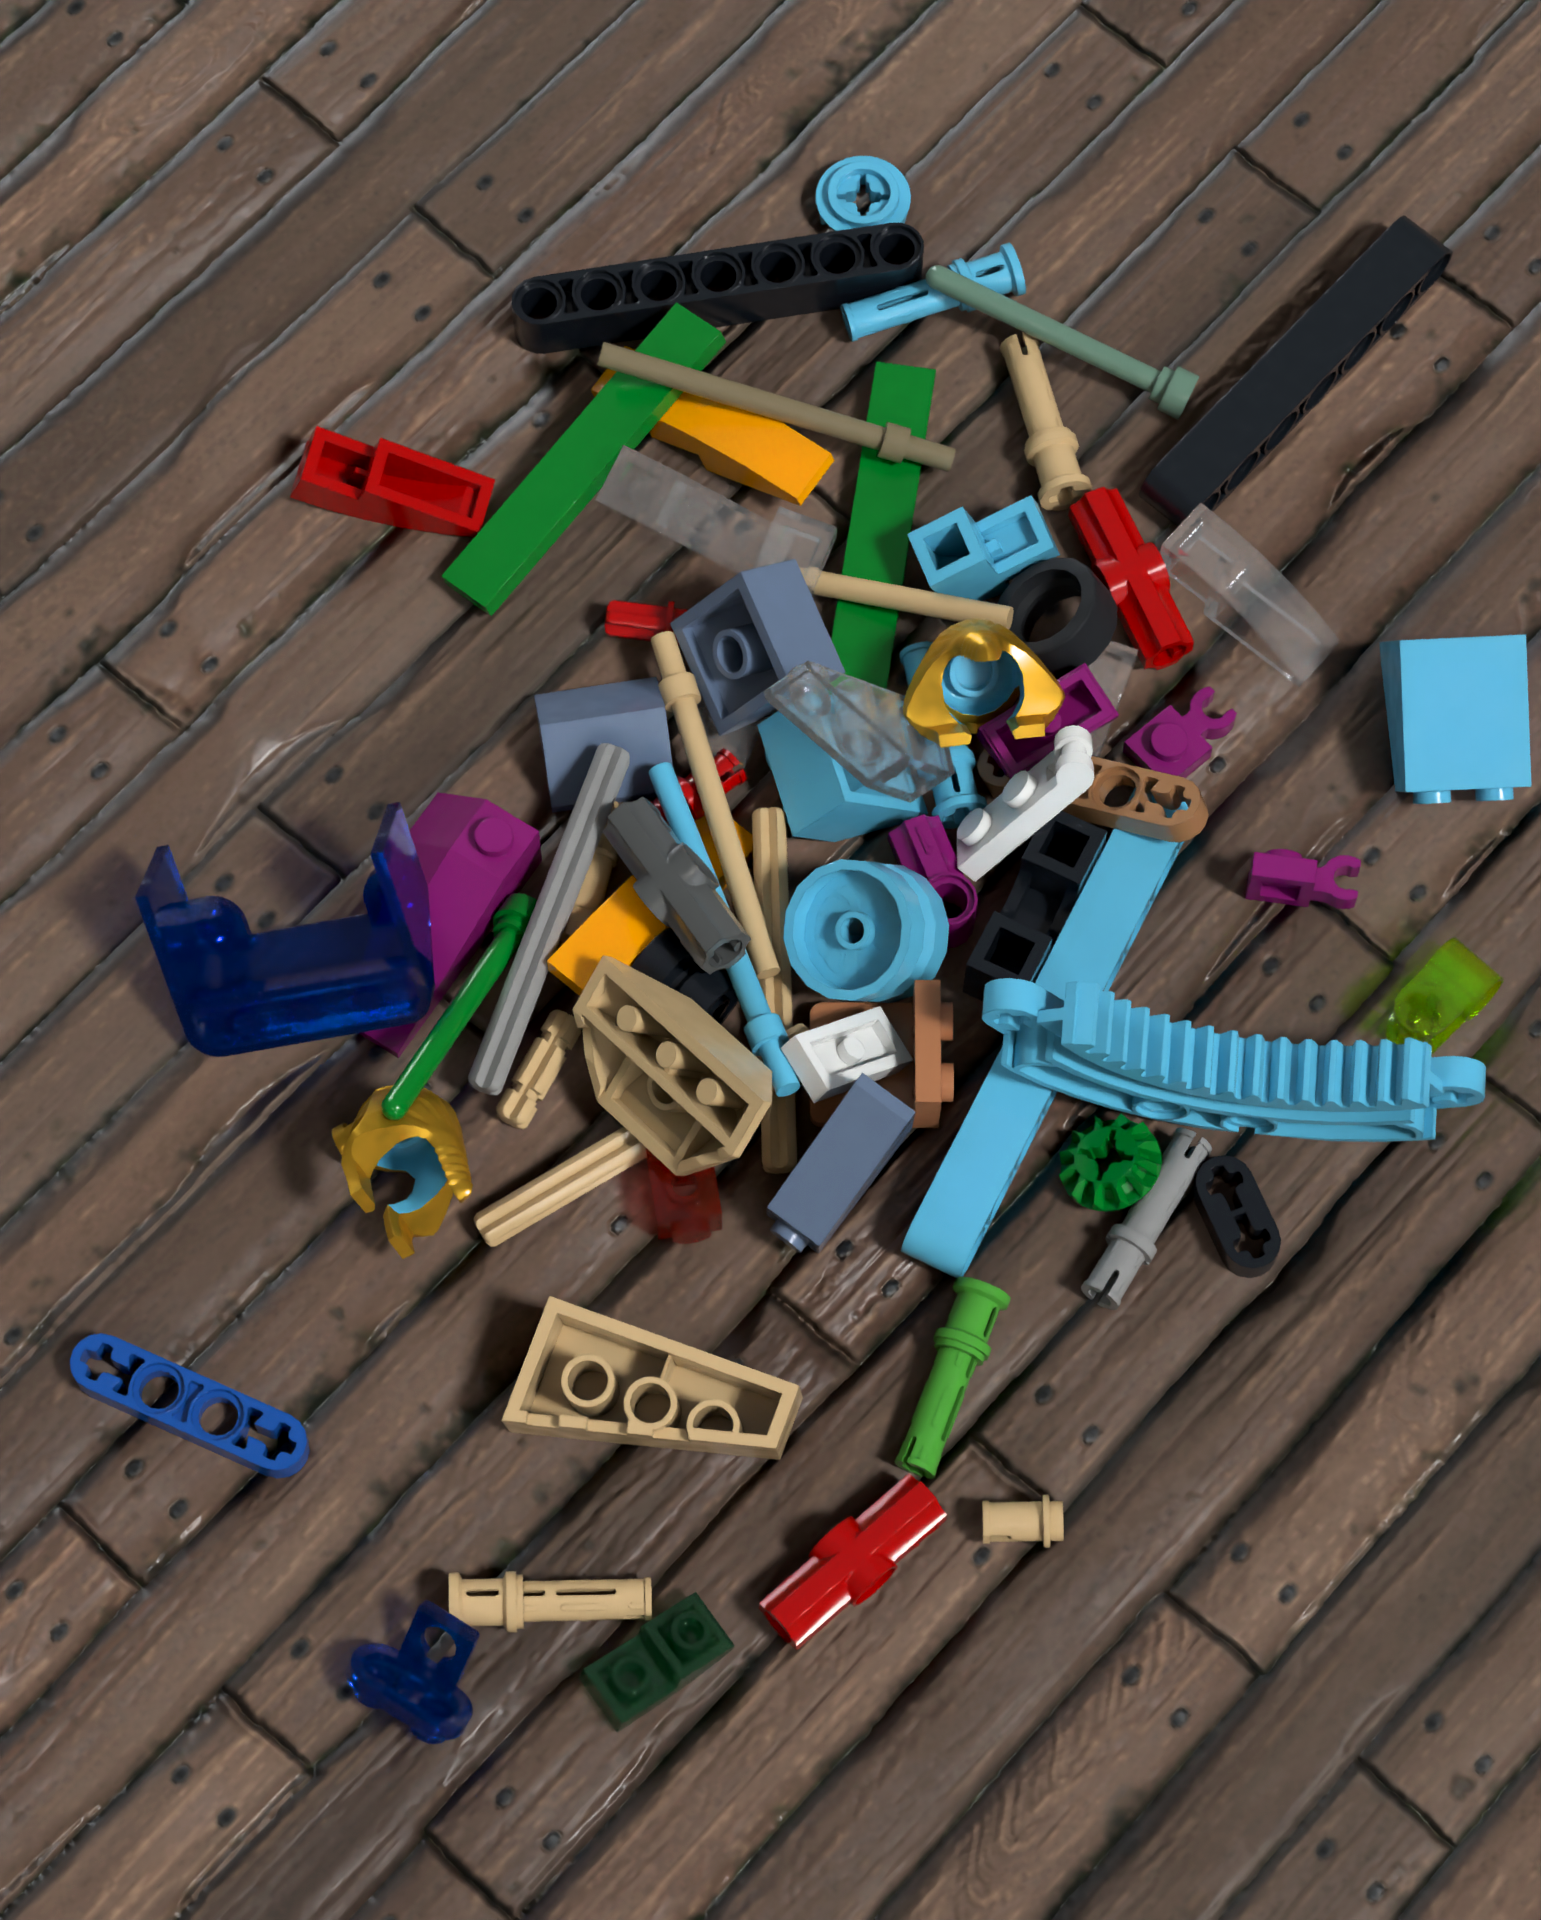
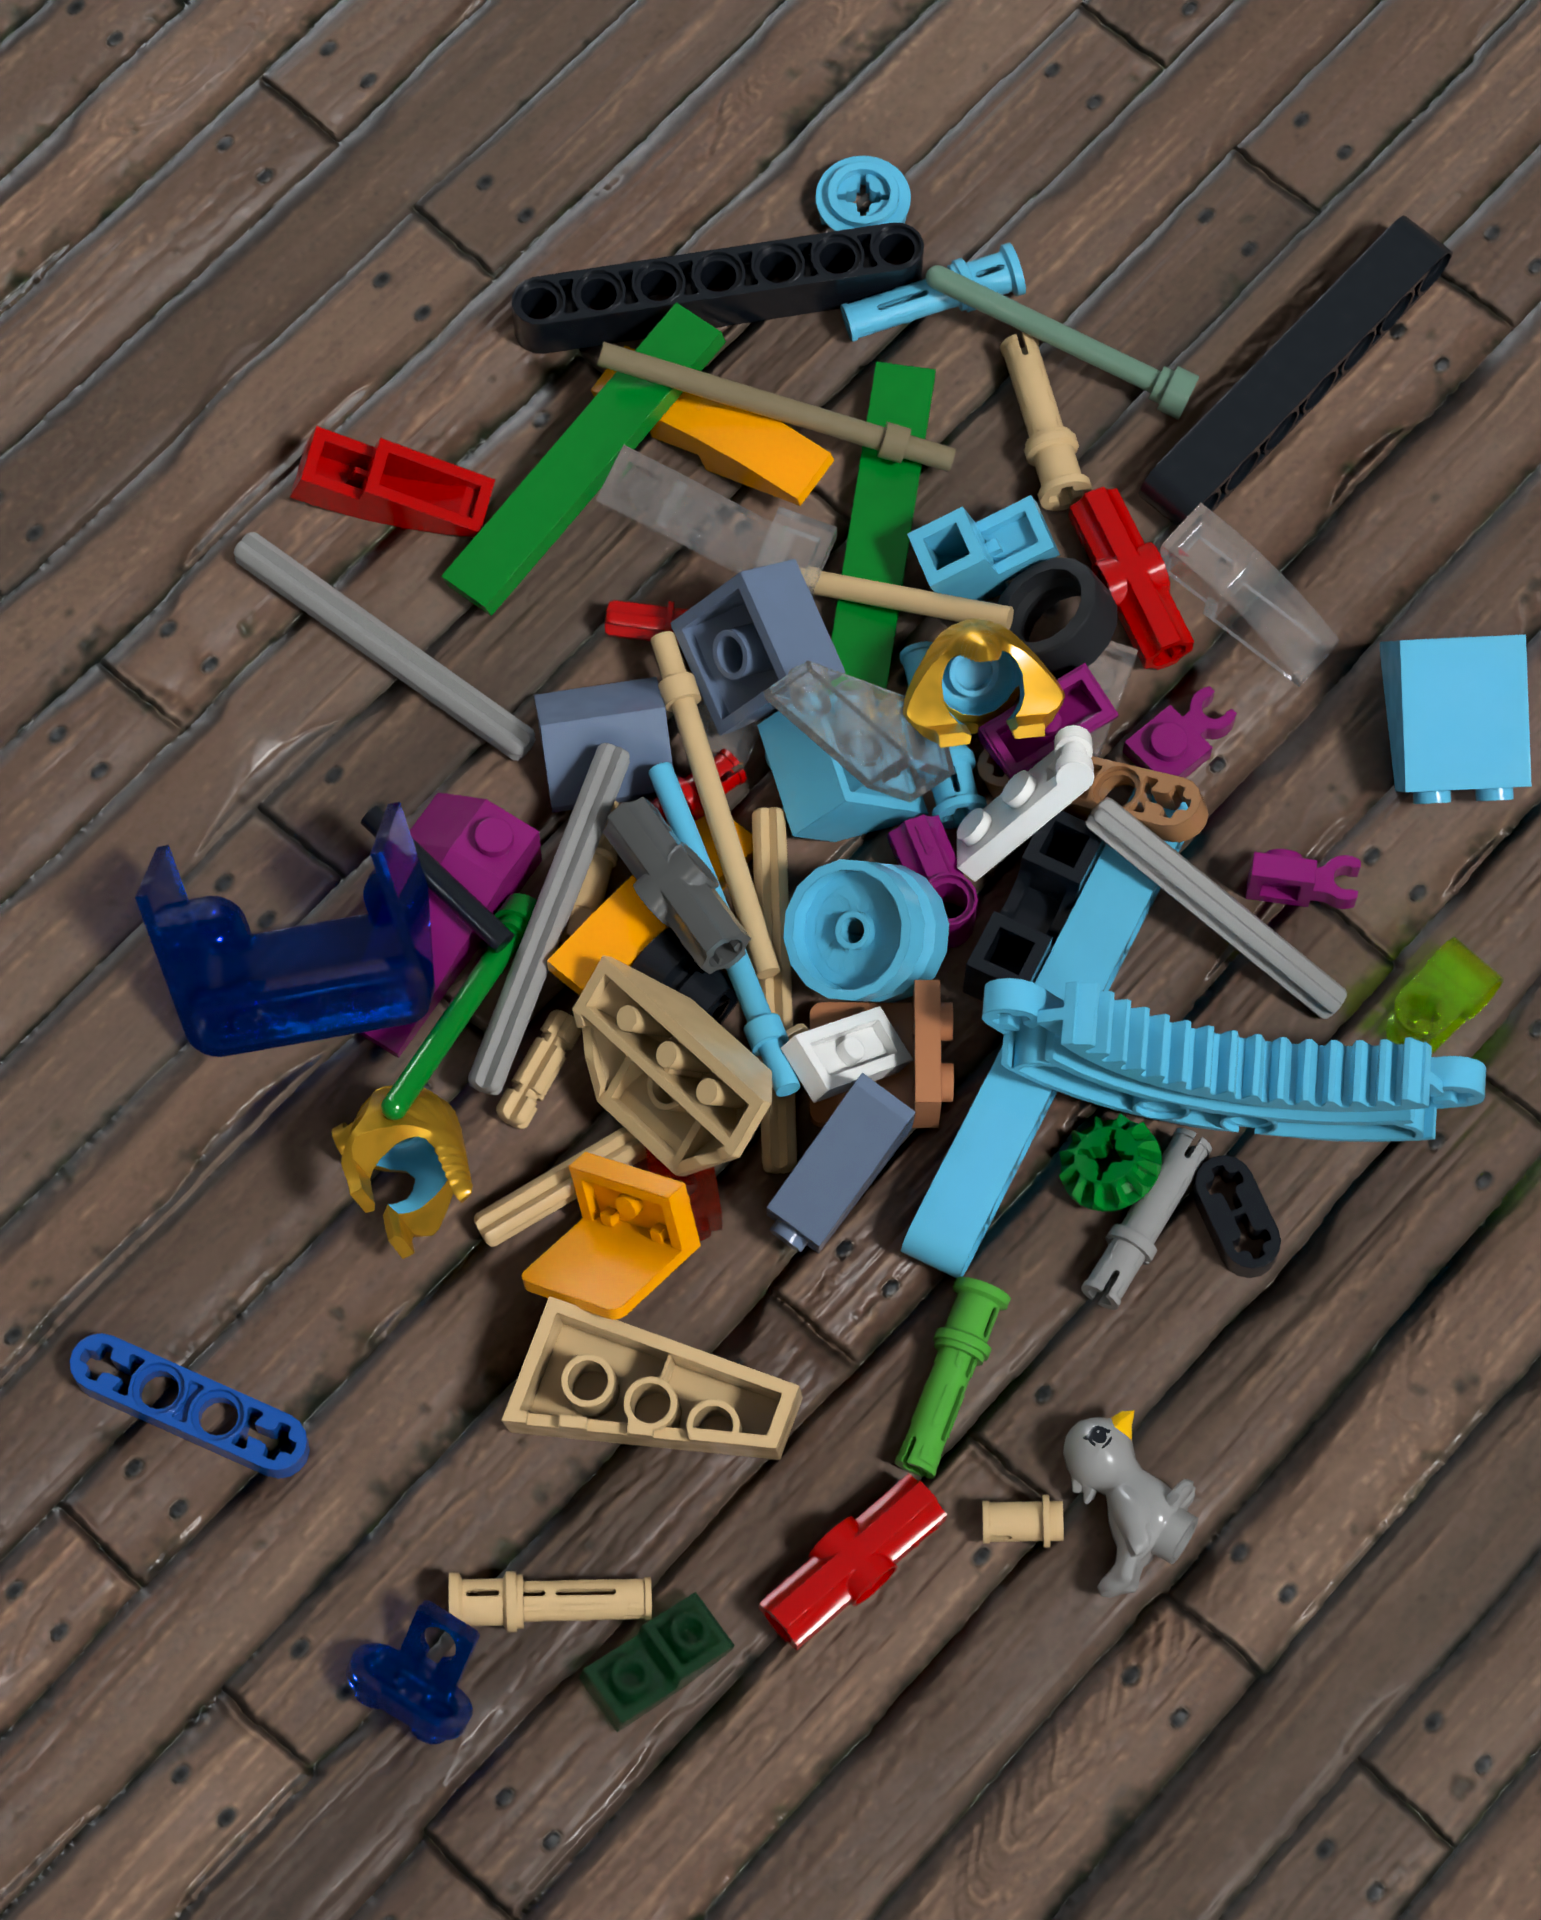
none -> light grey axle [233,532,536,761]
none -> black bar [361,805,514,953]
none -> light orange bracket [522,1152,701,1320]
none -> light grey animal [1063,1410,1198,1598]
none -> light grey axle [1085,797,1347,1019]

